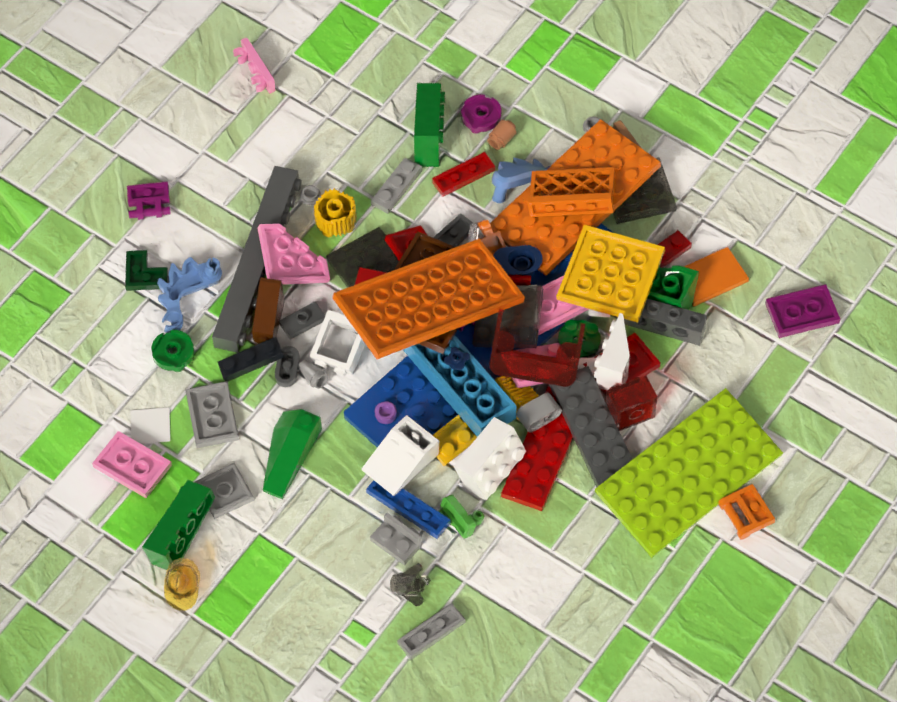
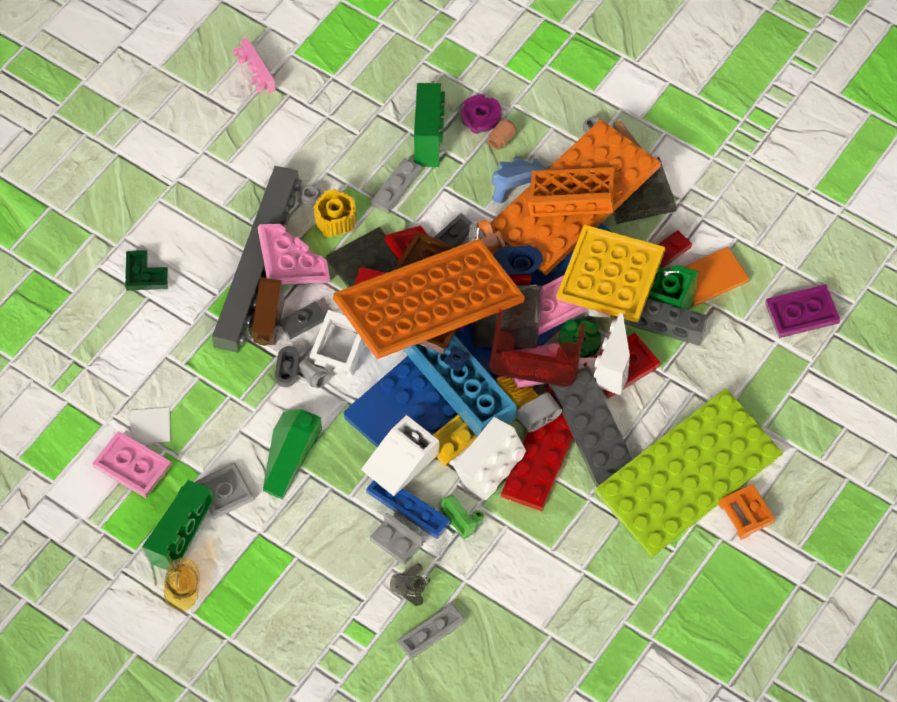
magenta plate [127,182,171,220] -> none
green plate [151,330,195,372] -> none
medium blue animal [157,257,222,333] -> none
light grey tile [185,381,239,448] -> none
black plate [218,337,284,381] -> none
medium lavender tile [375,401,397,424] -> none
red plate [432,152,495,197] -> none
clear red brick [606,376,657,431] -> none

